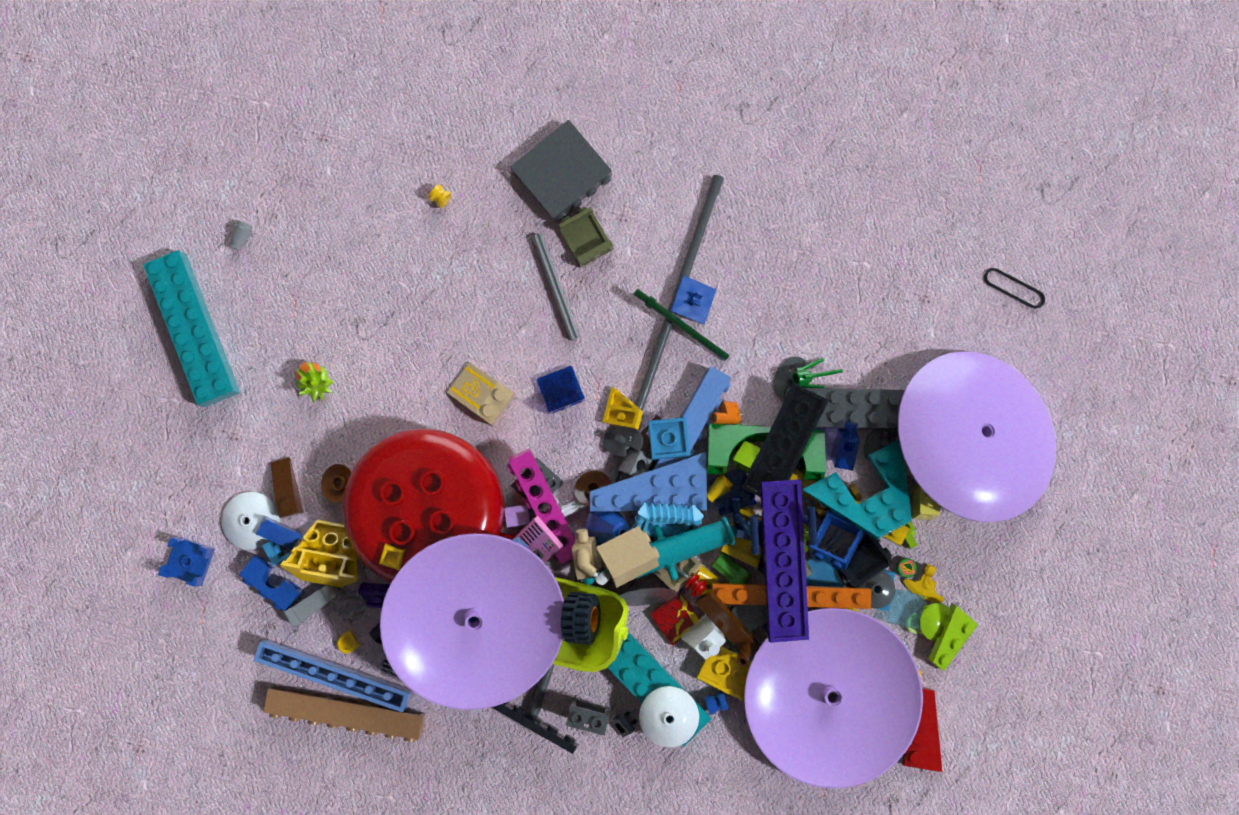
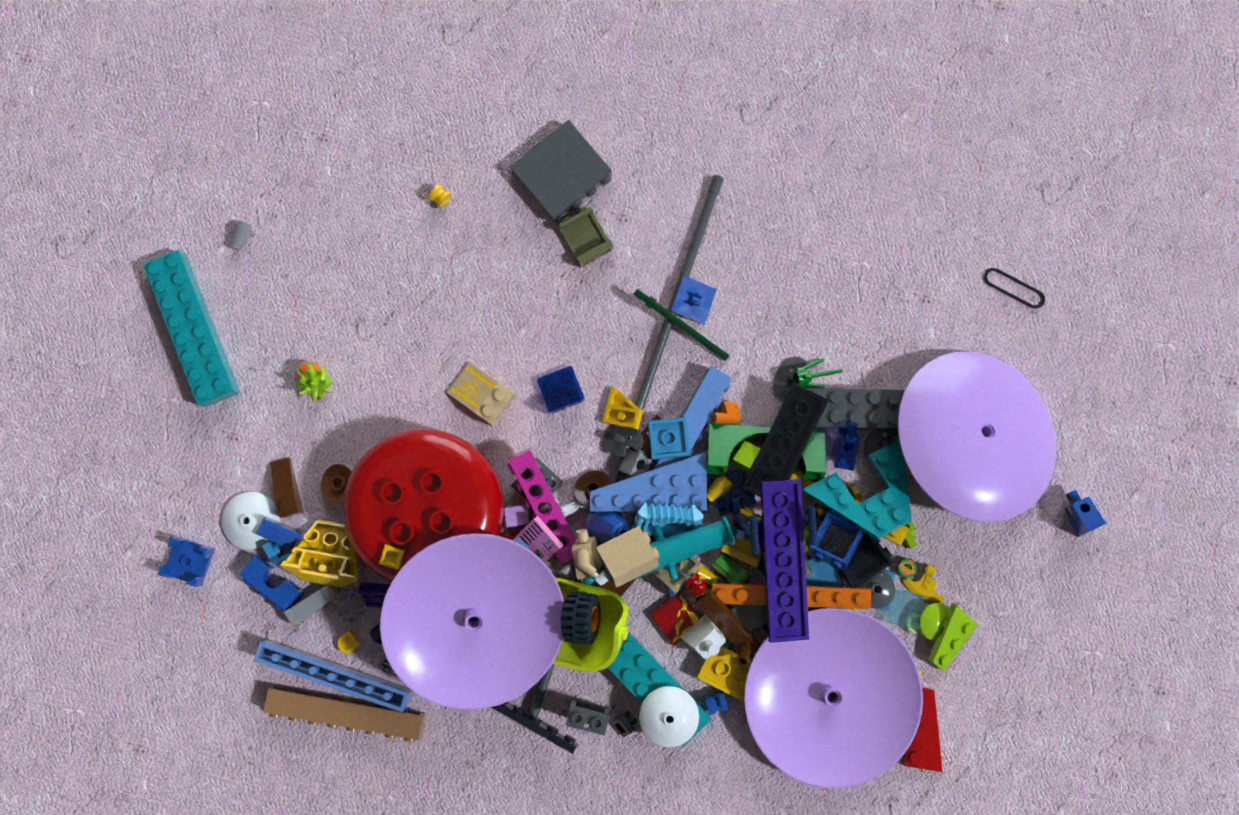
light grey axle [532,233,579,340] -> none
flat silver sticker [619,588,677,606] -> none
light yellow torso [913,483,940,520] -> none
none -> blue torso [1065,490,1106,537]

